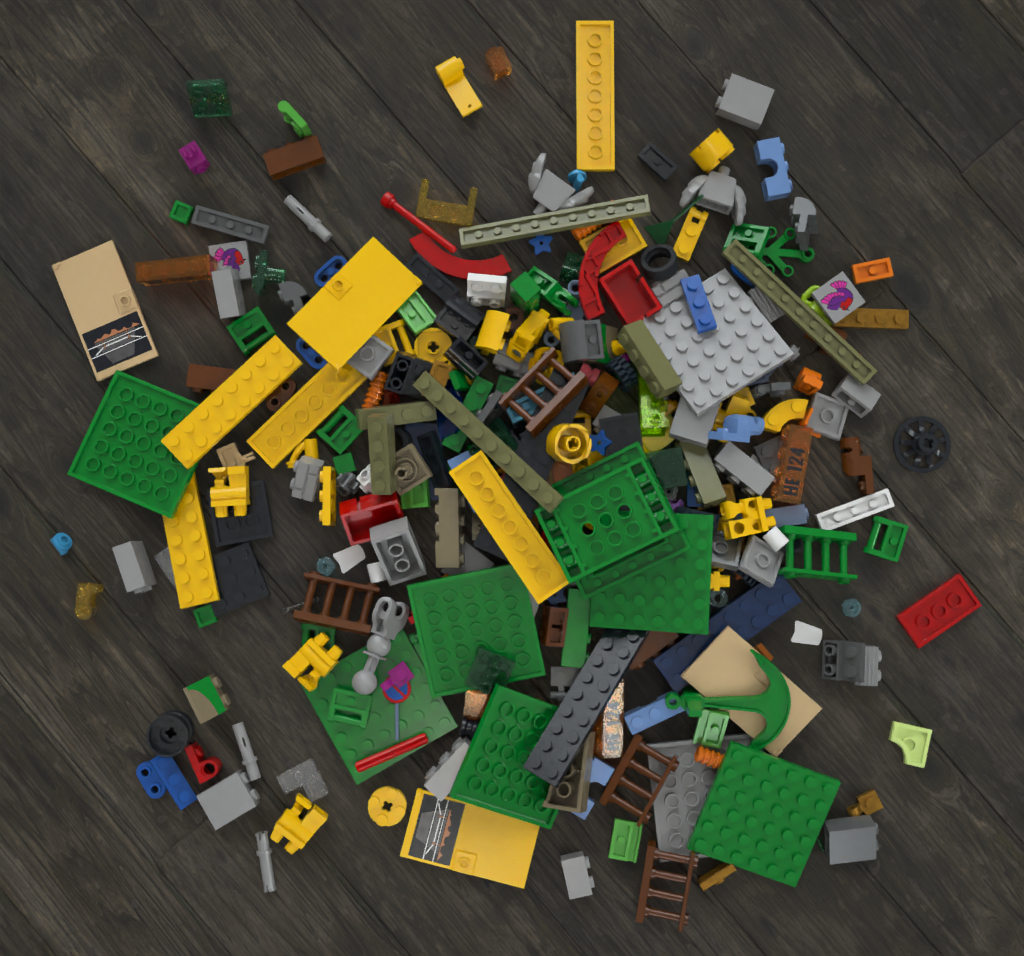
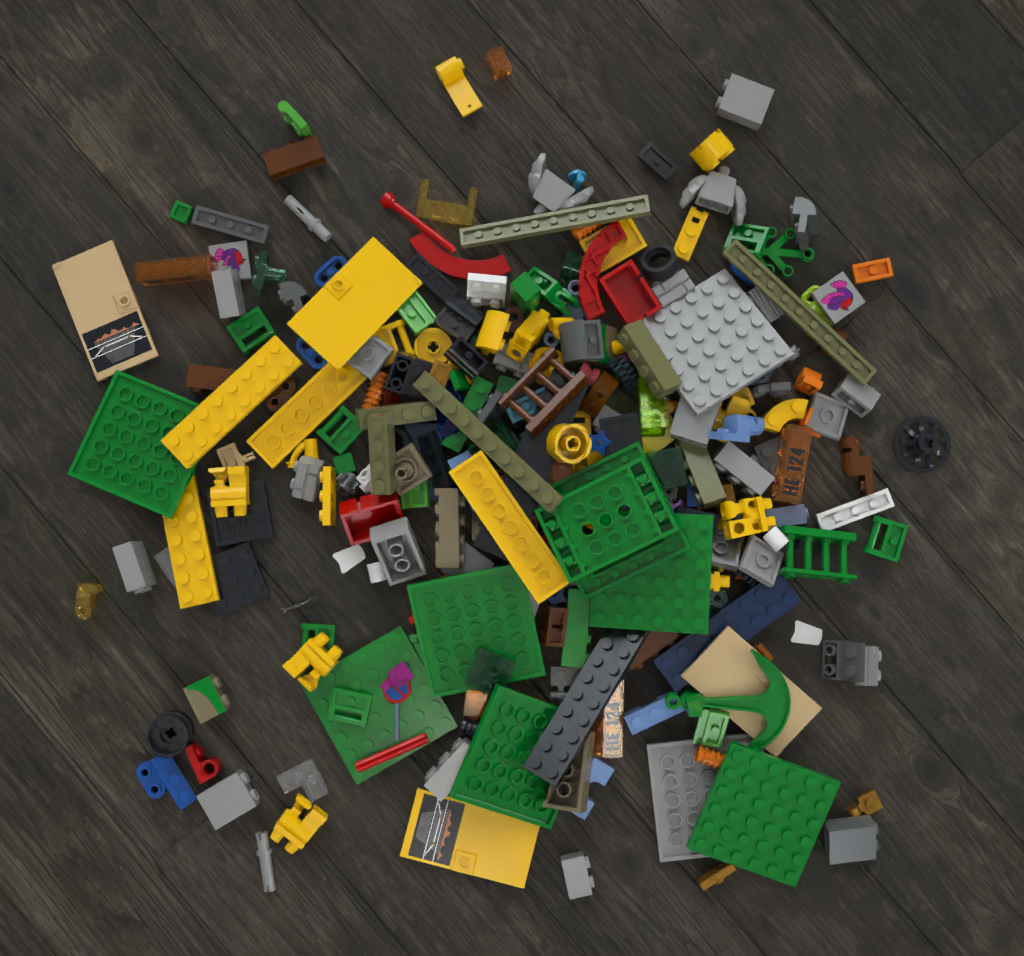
dark azure plate [50,533,72,556] -> none
magenta brick [178,140,211,175] -> none
clear green plate [186,79,233,118] -> none
green tile [193,604,219,628] -> none
light grey pin [232,722,261,781] -> none
reddish brown fence [293,571,381,636] -> none
clear light blue plate [317,557,335,576] -> none
light grey piece [352,597,410,695] -> none
yellow plate [368,786,407,826] -> none
blue plate [529,235,553,255] -> none
yellow plate [576,21,615,172] -> none
reddish brown fence [599,732,680,827] -> none
bright green plate [608,818,643,863] -> none
reddish brown fence [635,839,698,932] -> none
dark green piece [645,194,704,244] -> none
blue plate [680,274,717,334] -> none
medium blue arch [753,137,793,202] -> none
pearl gold plate [832,308,909,330] -> none
clear light blue plate [842,598,861,617] -> none
yellowish green tile [889,721,932,768] -> none
red tile [895,573,982,649] -> none

